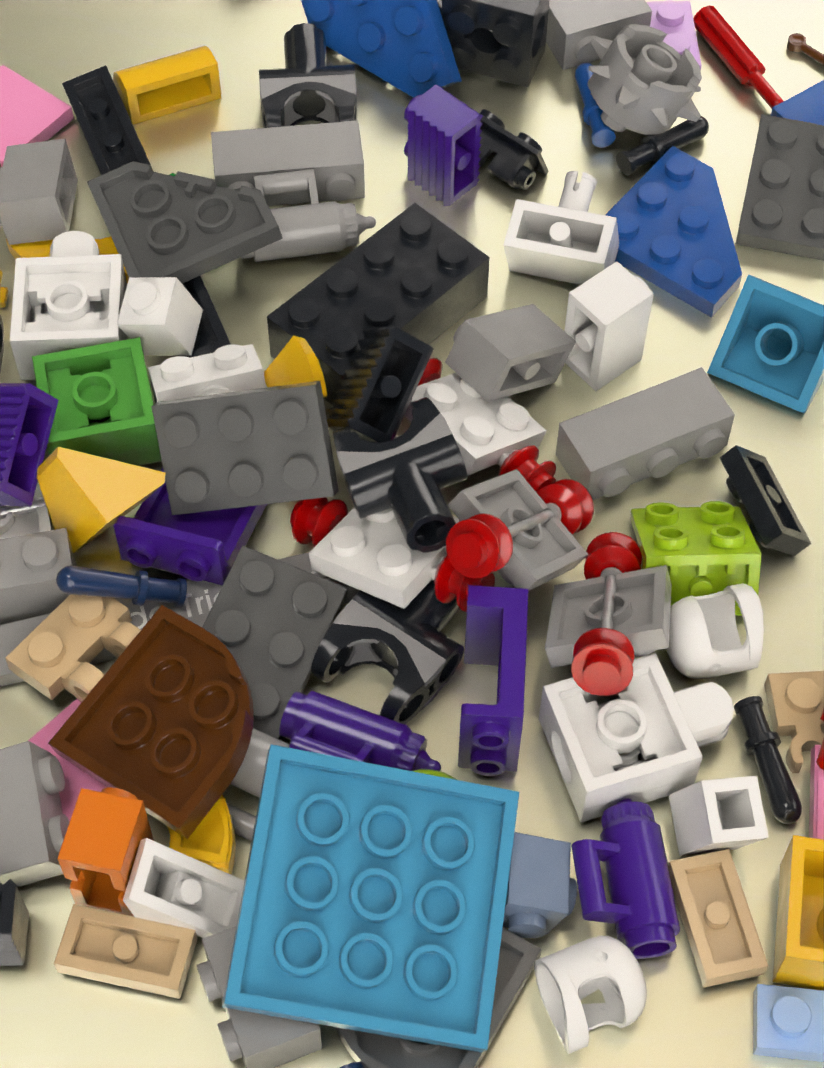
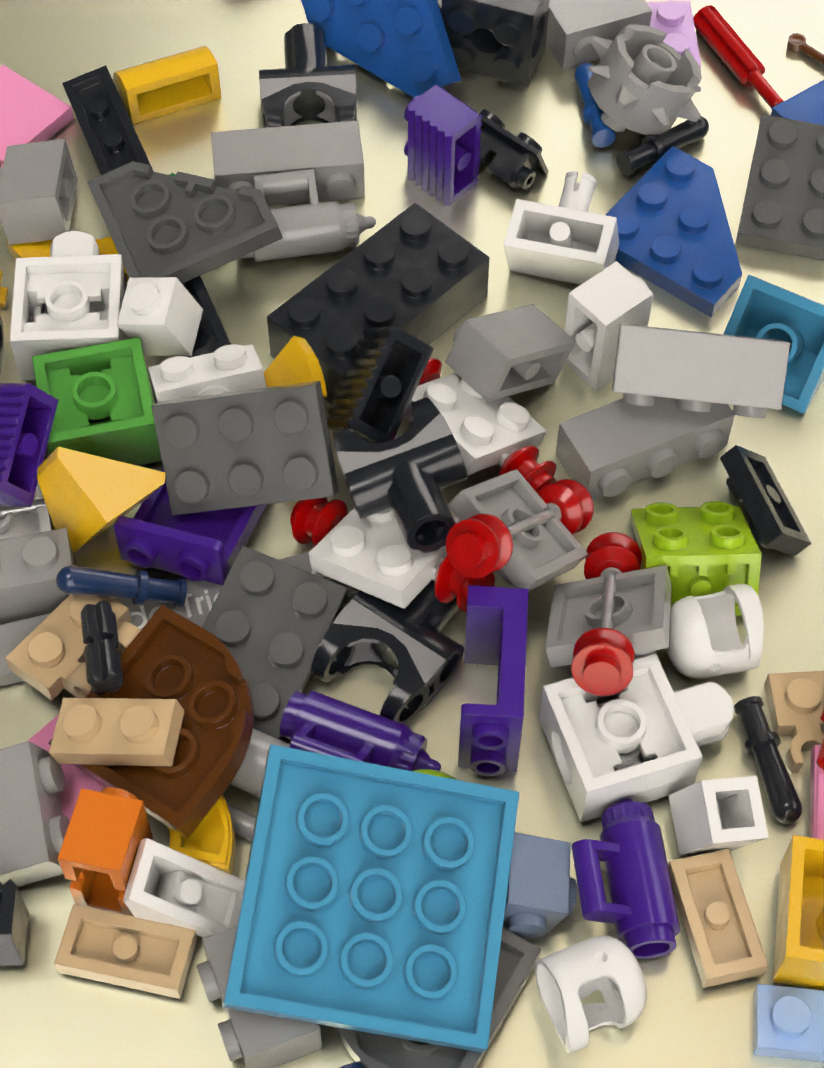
none -> tan plate [49,698,185,766]
none -> black piece [80,600,123,695]
none -> brick [612,324,790,418]

